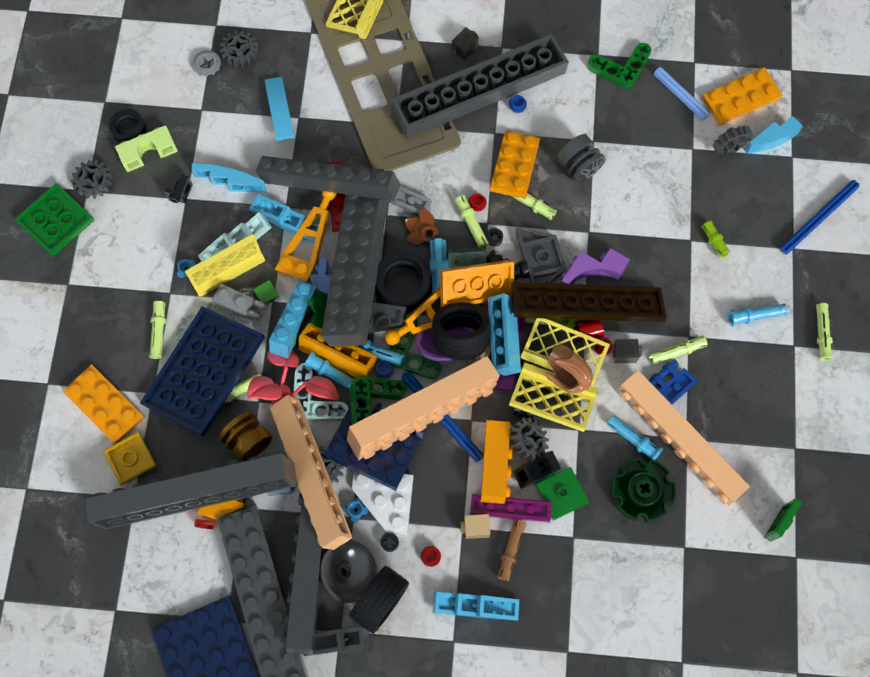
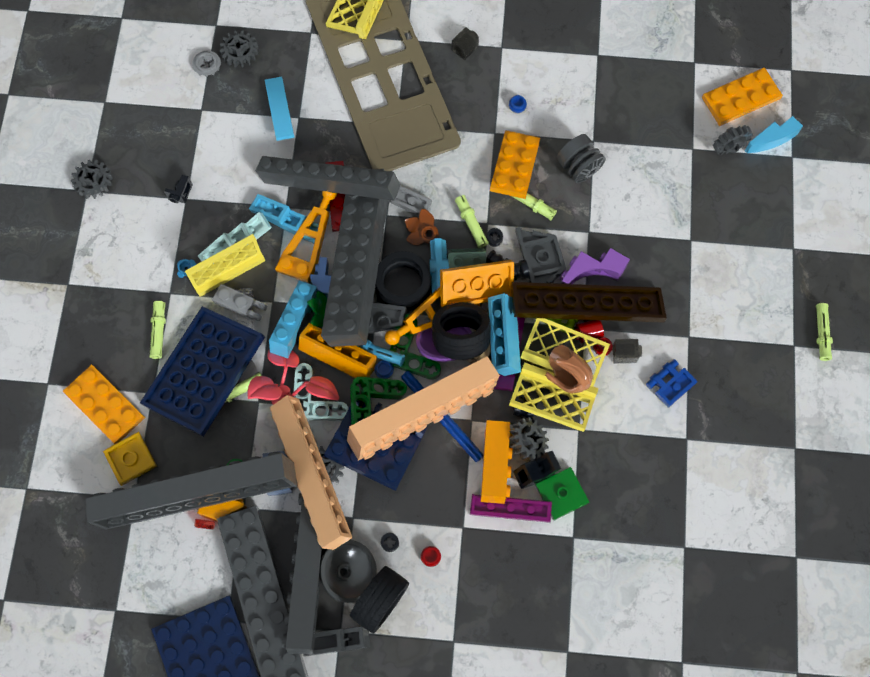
green plate [14,183,95,257] -> none
black tyre [109,109,146,143] -> none
yellowish green arch [115,125,178,172] -> none
medium azure slope [191,163,267,192] -> none
pearl gold wheel [219,411,273,462] -> none
bright green tile [253,280,279,305] -> none
medium azure pin [304,351,360,390] -> none
dark azure plate [344,498,368,522] -> none
white plate [352,471,414,536] -> none
dark grey brick [391,34,569,139] -> none
medium azure slope [432,592,519,621] -> none
tan brick [461,514,490,539] -> none
red plate [468,193,487,212] -> none
medium nougat pin [497,519,526,582] -> none
green beam [587,43,651,88] -> none
medium azure pin [607,415,663,460] -> none
dark green piece [611,458,676,523] -> none
light nougat brick [618,370,750,506] -> none
yellowish green pin [649,335,707,365] -> none
light blue axle [654,67,709,120] -> none
lime pin [701,221,730,258] -> none
medium azure pin [728,303,788,327] -> none
green plate [764,499,802,542] -> none
blue axle [780,180,860,255] -> none

